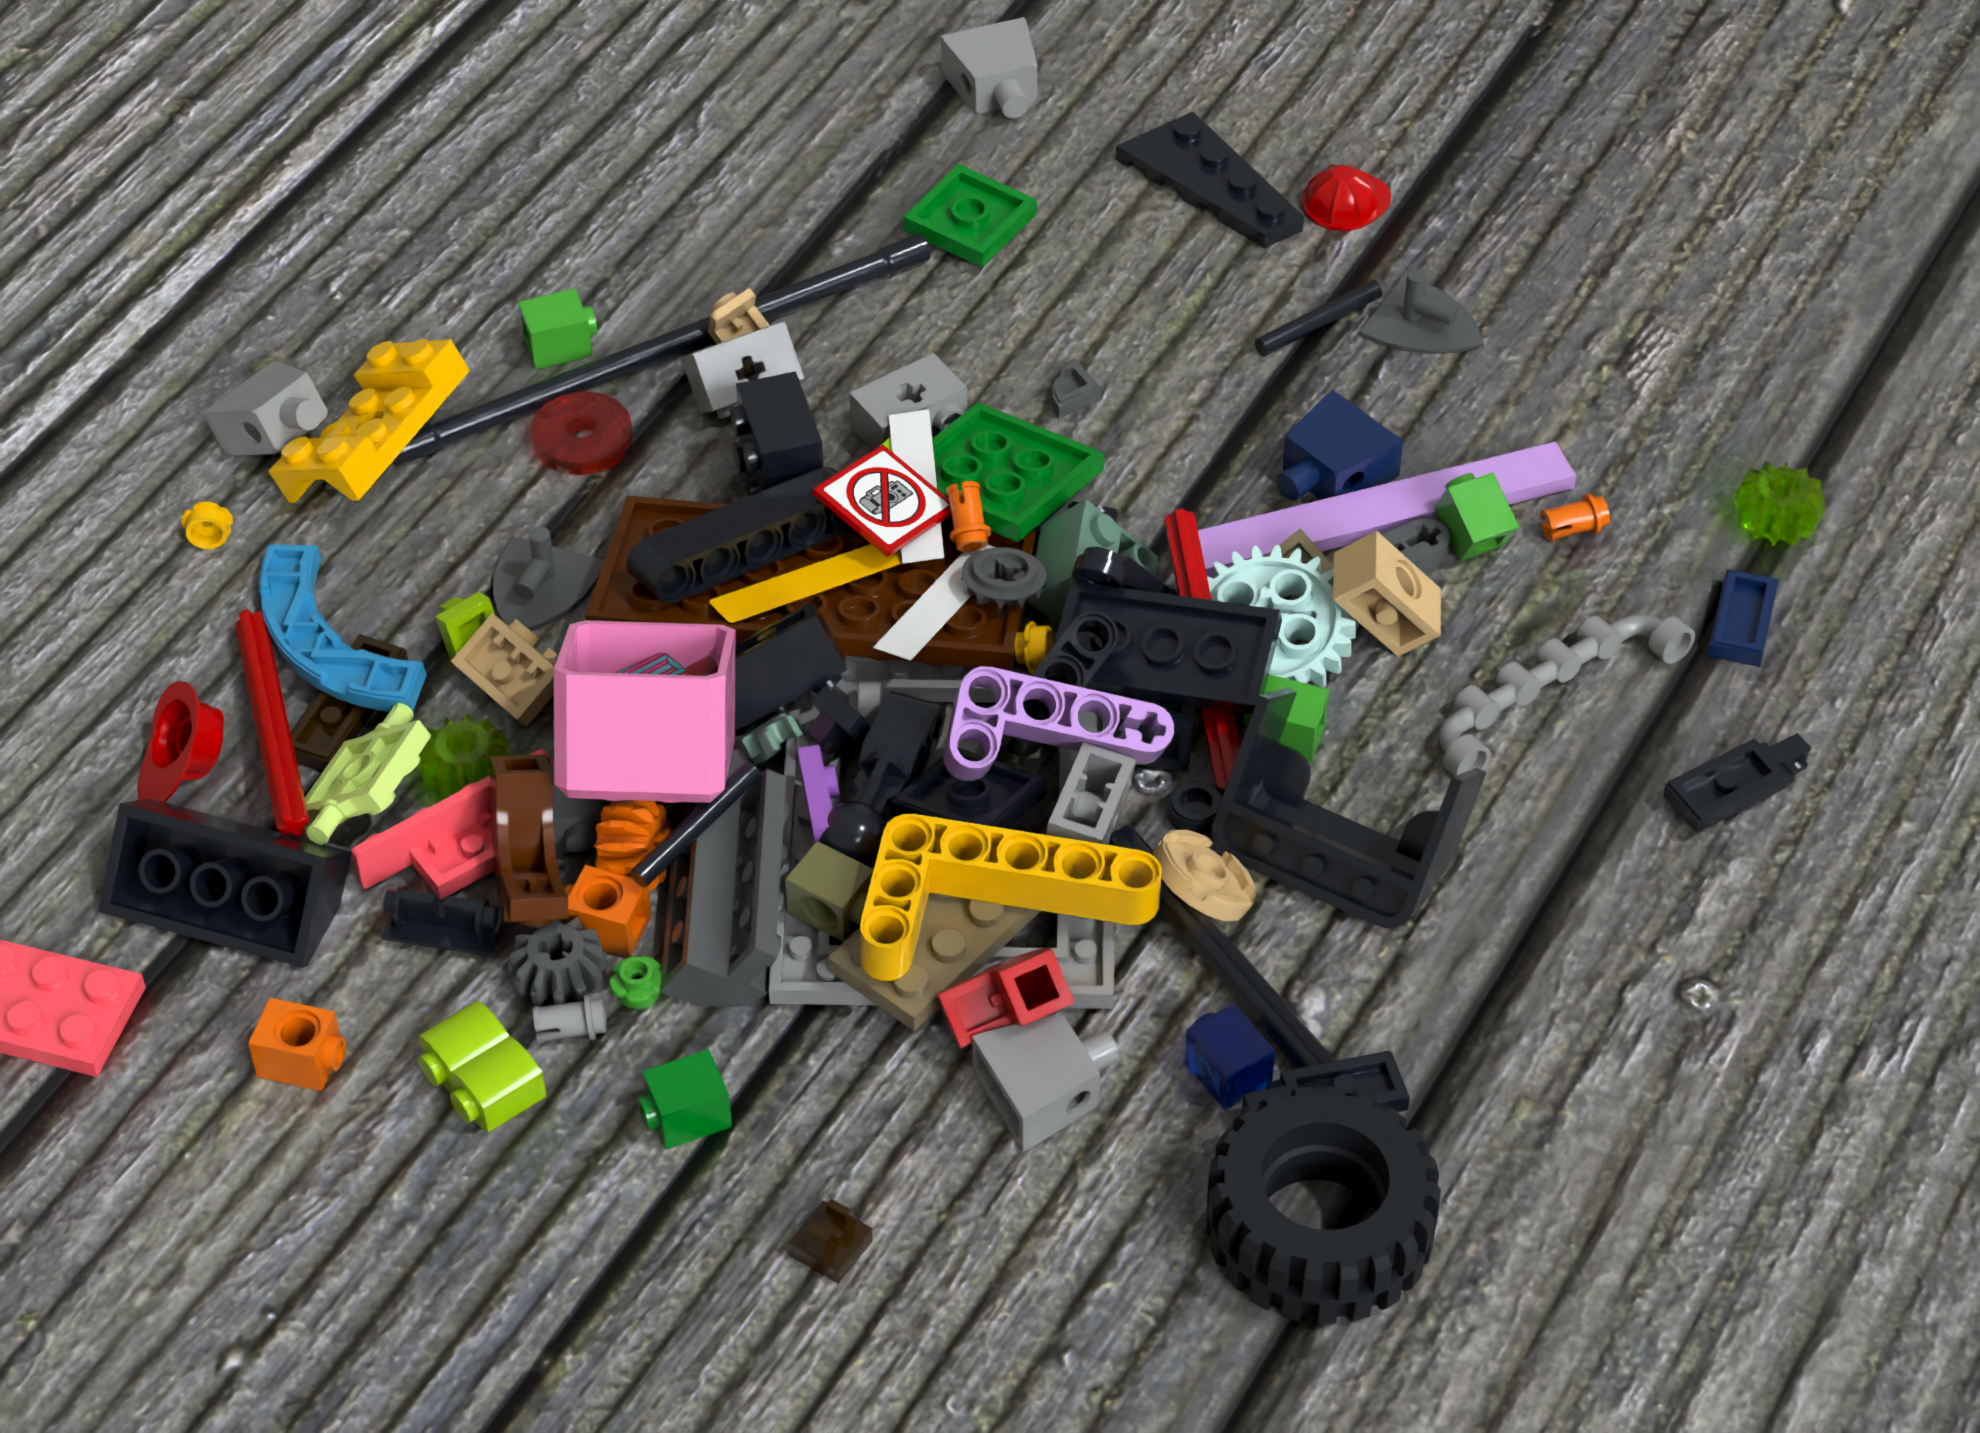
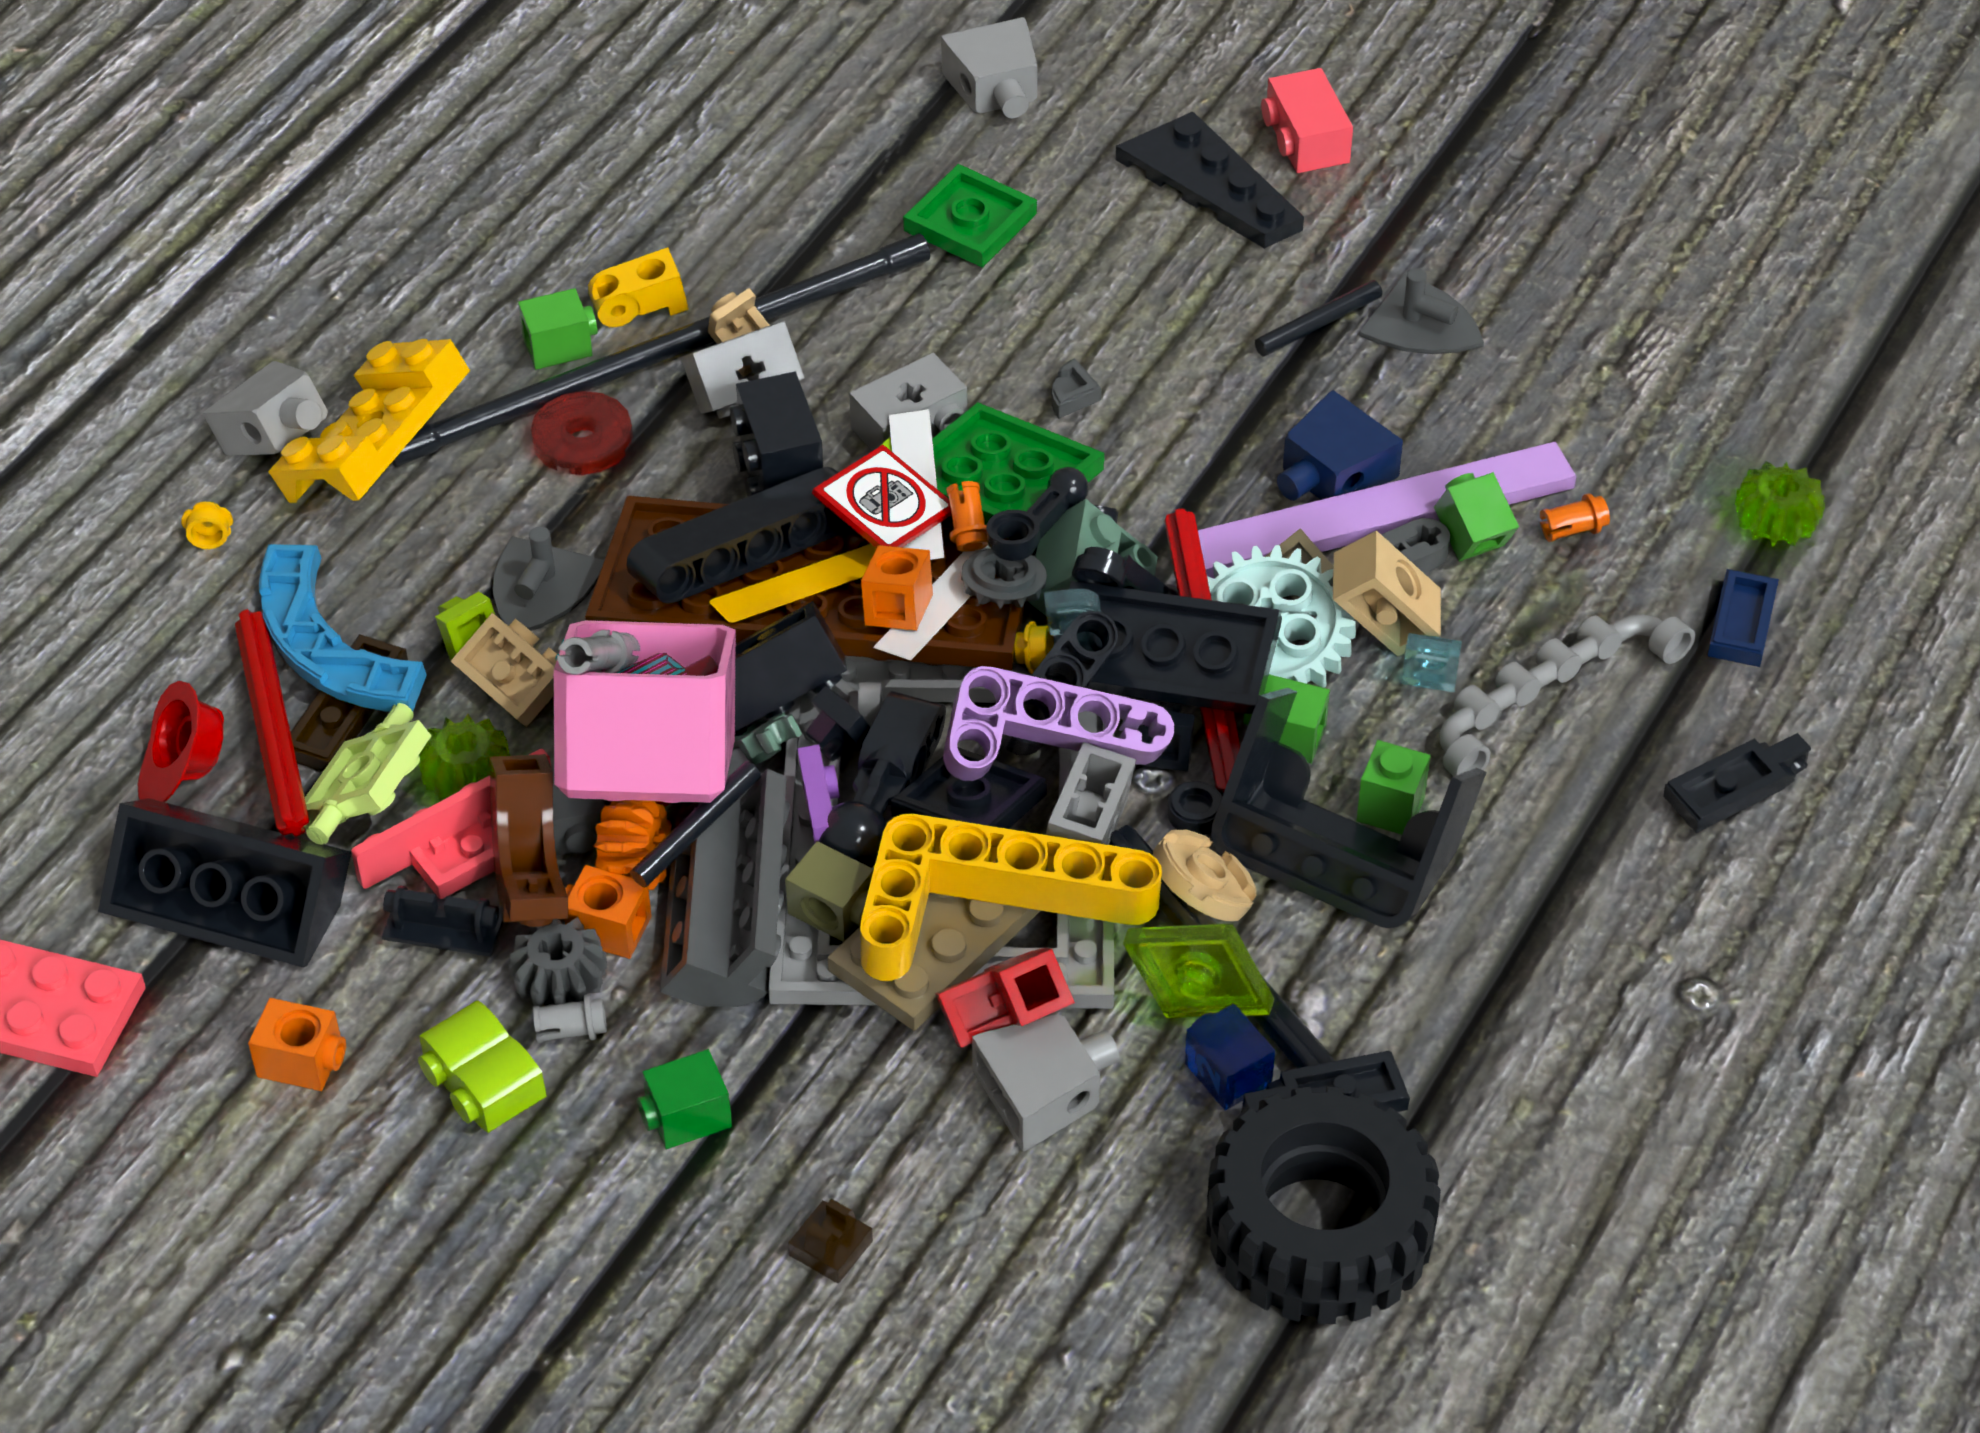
bright green plate [609,956,662,1009] -> none
red piece [1301,164,1391,231] -> none
none -> light grey pin [557,630,640,674]
none -> yellow leg [588,247,689,327]
none -> orange brick [861,545,933,631]
none -> black piece [986,467,1089,561]
none -> clear light blue tile [1044,589,1101,636]
none -> clear neon green plate [1123,924,1275,1018]
none -> coral brick [1261,68,1353,173]
none -> bright green brick [1356,740,1430,835]
none -> clear light blue plate [1401,633,1462,692]

